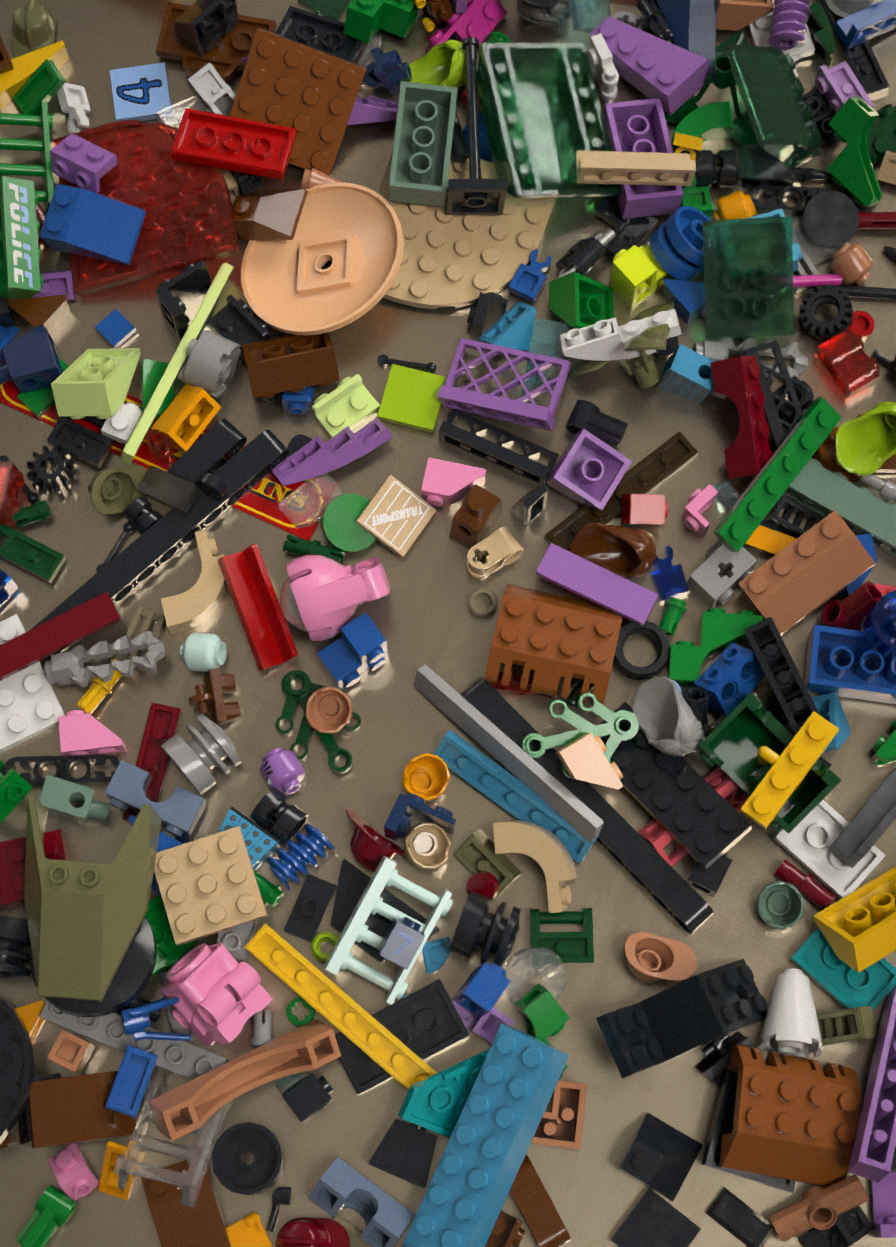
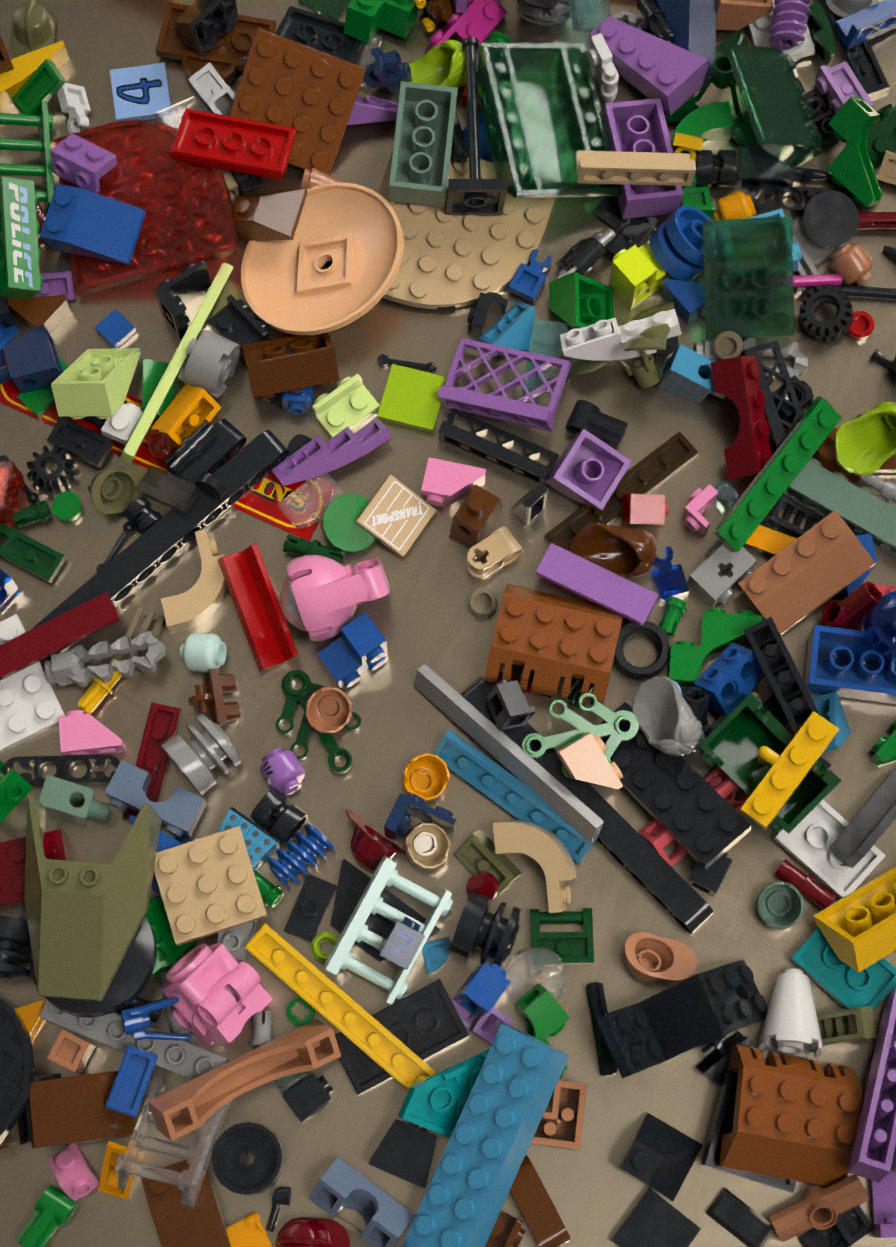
clear red brick [816,329,880,399] -> none
none -> green tile [52,491,83,523]
none -> black pin [164,419,219,474]
none -> black brick [485,679,536,731]
none -> black axle [586,982,618,1076]
none -> dark tan tile [713,331,743,360]

